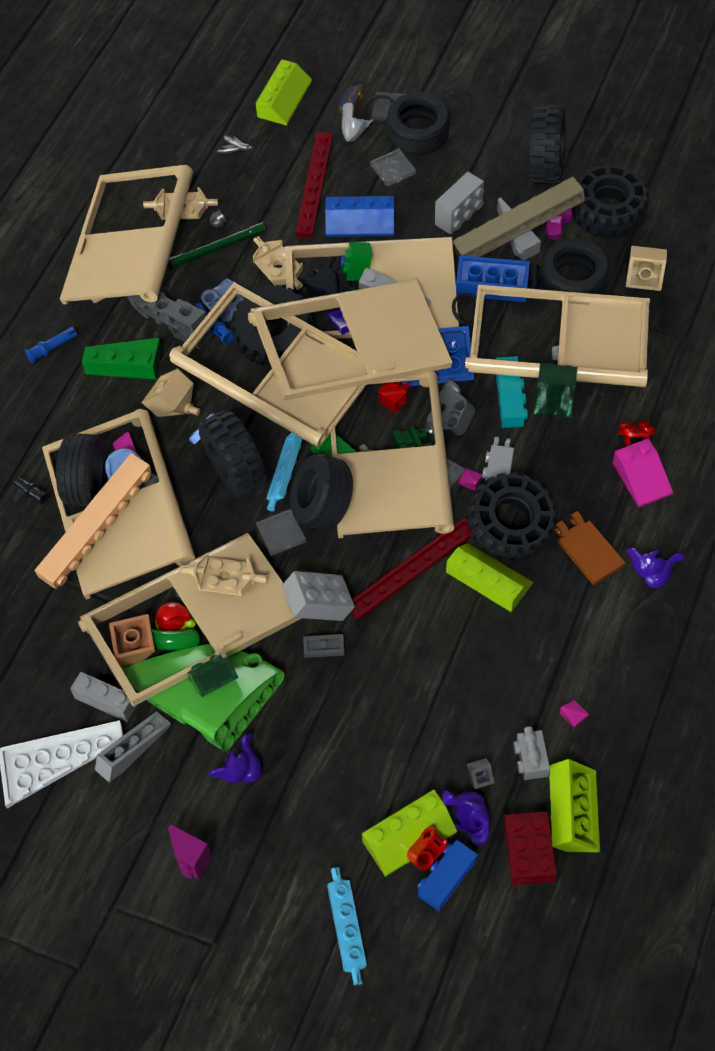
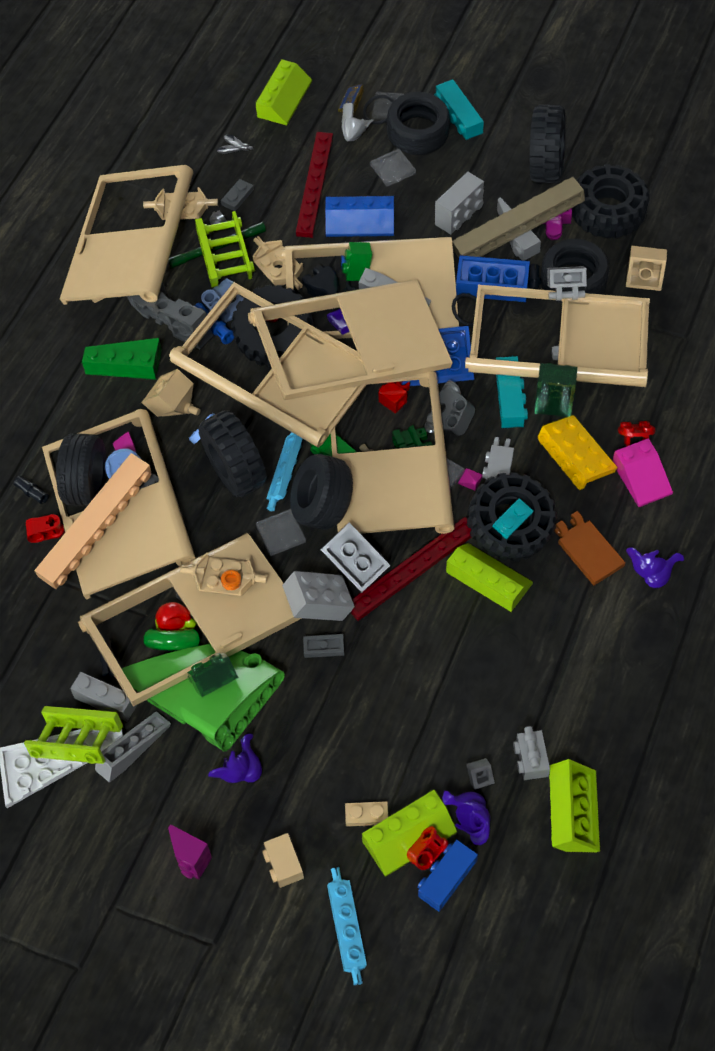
blue pin [24,327,77,364] -> none
nougat slope [109,614,155,668] -> none
dark red brick [503,812,556,886] -> none
dark pink slope [560,700,589,728] -> none
none -> lime fence [24,706,123,764]
none -> red piece [26,514,65,543]
none -> lime fence [195,211,255,287]
none -> dark grey plate [221,179,254,211]
none -> orange tile [221,570,241,590]
none -> tan brick [262,833,304,888]
none -> light grey brick [321,522,390,592]
none -> tan plate [345,802,388,826]
none -> teal brick [434,79,484,140]
none -> teal plate [492,498,534,540]
none -> yellow bracket [538,415,618,490]
none -> light grey brick [547,266,587,301]

